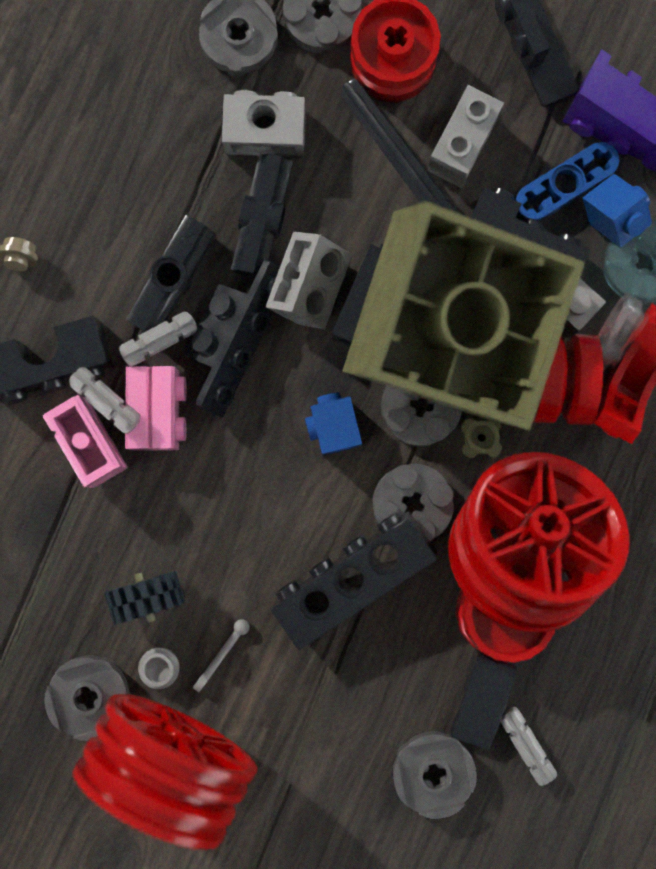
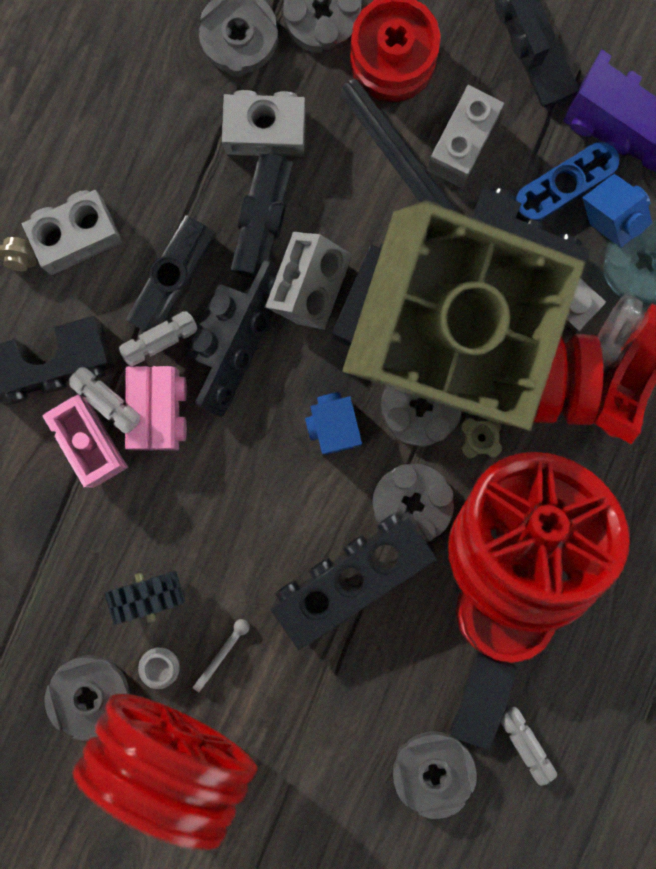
none -> light grey brick [21,190,123,275]

